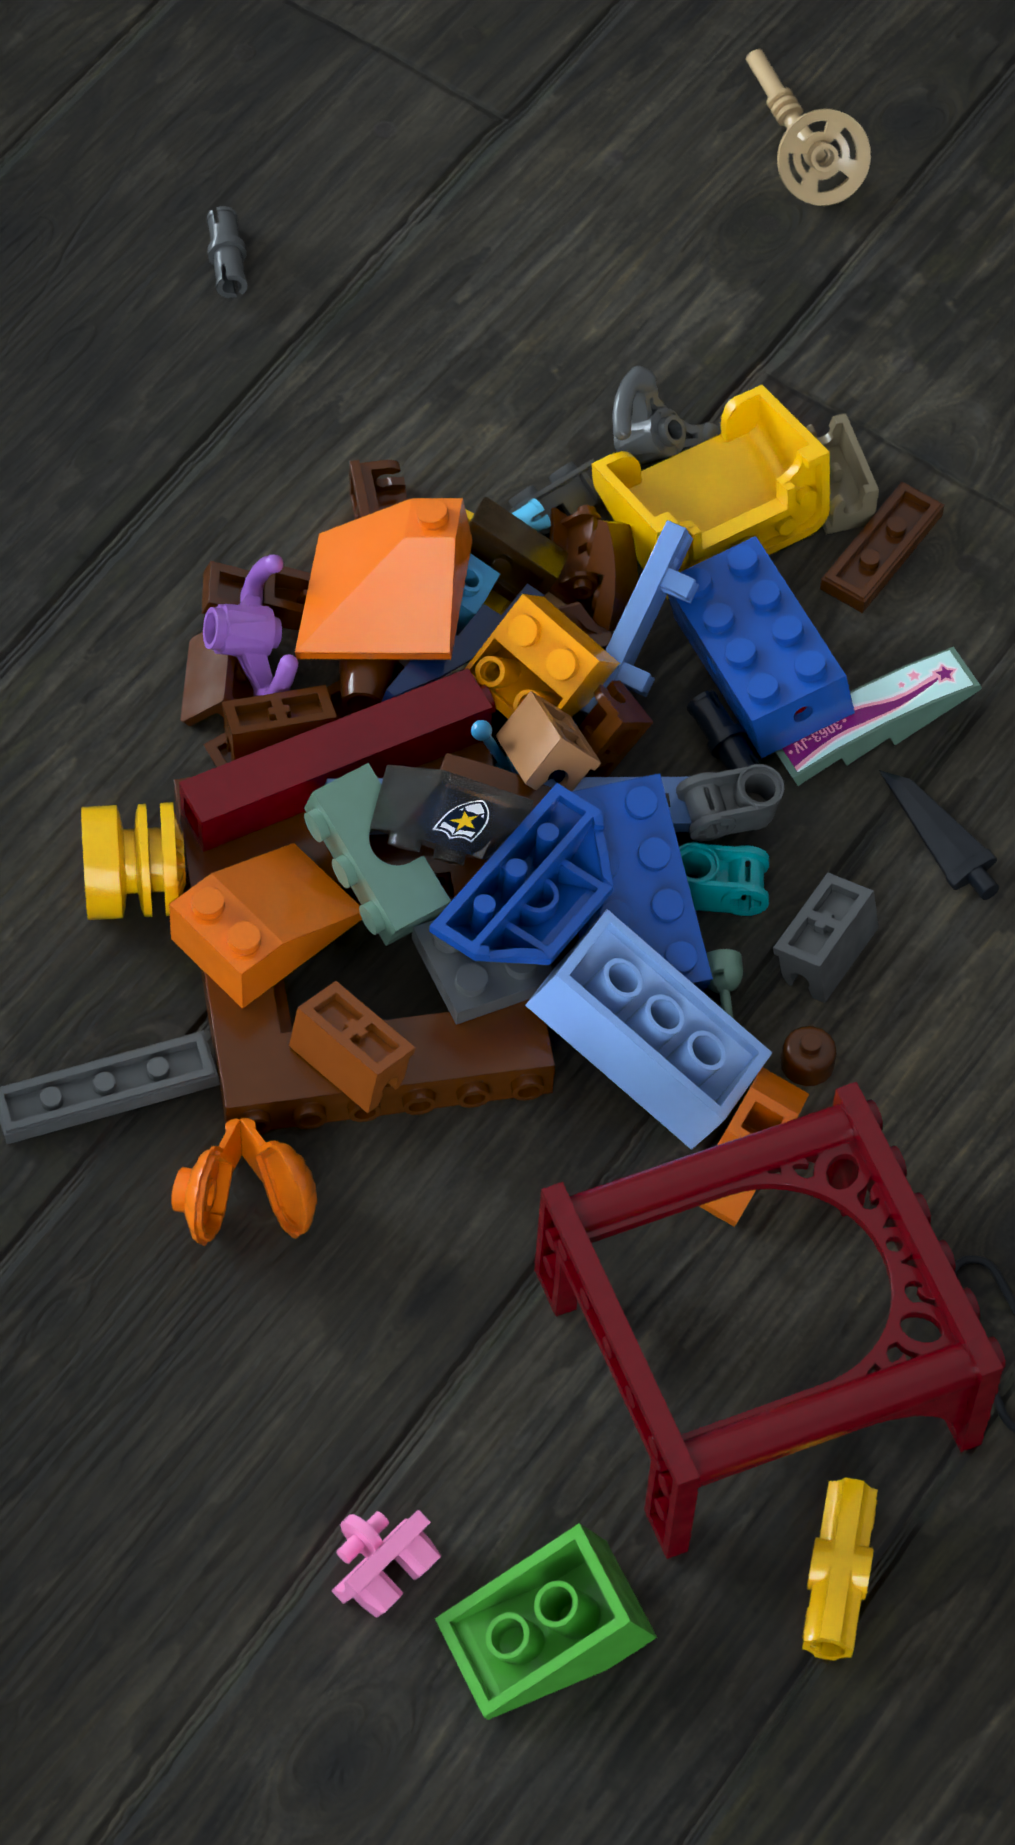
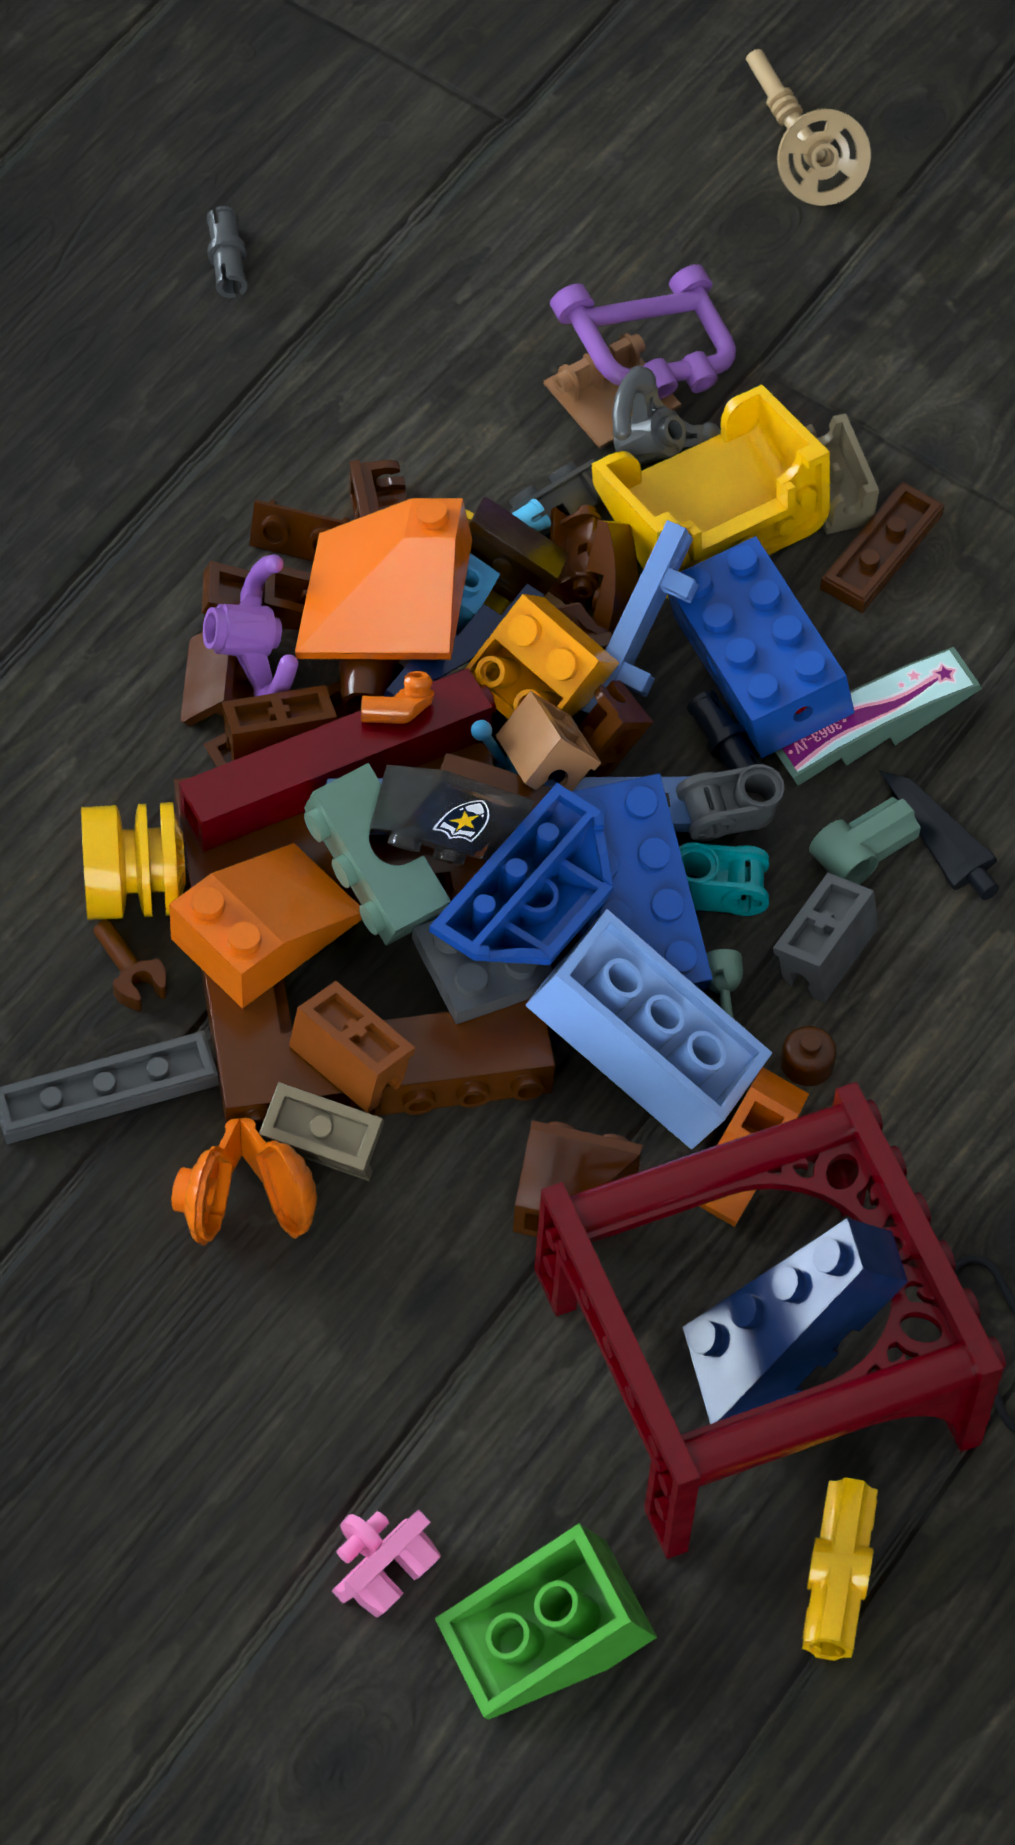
none -> reddish brown bar [93,919,167,1012]
none -> reddish brown hinge [249,500,350,561]
none -> dark tan panel [259,1082,385,1181]
none -> orange arm [361,671,435,724]
none -> reddish brown slope [513,1120,643,1237]
none -> medium nougat hinge [544,333,681,449]
none -> medium lavender bar [550,264,736,400]
none -> dark blue wedge [683,1218,908,1424]
none -> sand green piece [809,797,921,885]

